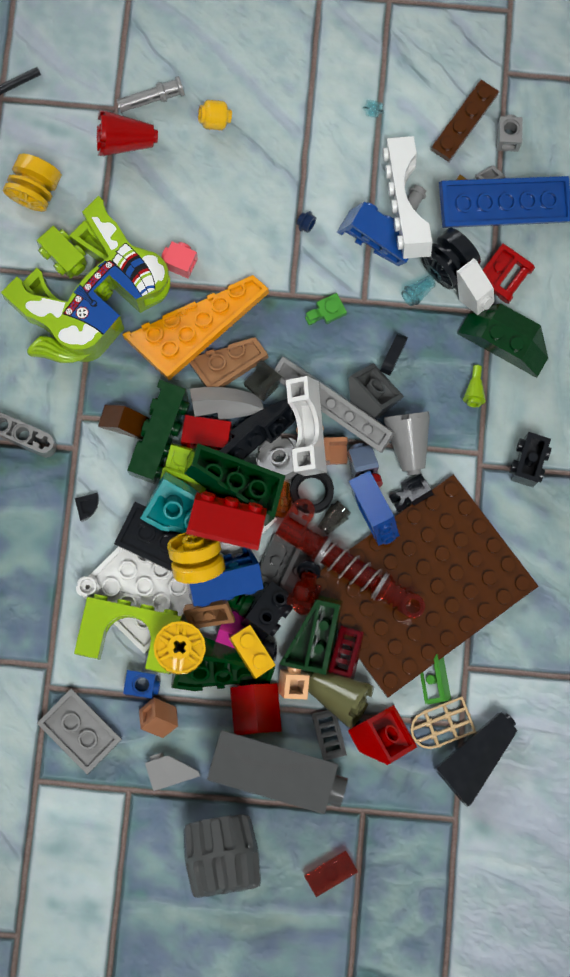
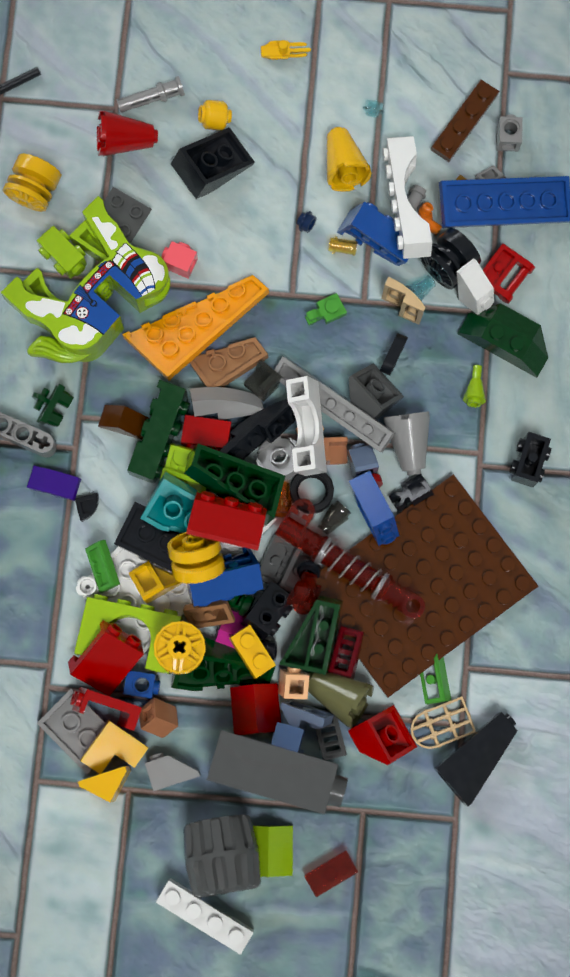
none -> dark purple slope [27,466,81,501]
none -> dark green hips [32,384,74,427]
none -> red panel [68,620,144,696]
none -> red panel [70,687,142,731]
none -> yellow slope [78,766,131,802]
none -> yellow tile [80,720,148,774]
none -> bright green plate [85,540,120,593]
none -> dark grey hinge [104,187,152,243]
none -> yellow slope [129,561,183,604]
none -> white arch [156,878,254,955]
none -> black slope [171,127,255,199]
none -> lime slope [253,825,293,877]
none -> yellow piece [261,40,311,60]
none -> medium blue panel [271,722,305,754]
none -> sand blue slope [281,699,334,734]
none -> yellow cone [327,127,372,192]
none -> clear yellow pin [328,236,357,256]
none -> tan slope [381,277,425,325]
none -> orange arm [418,202,442,236]

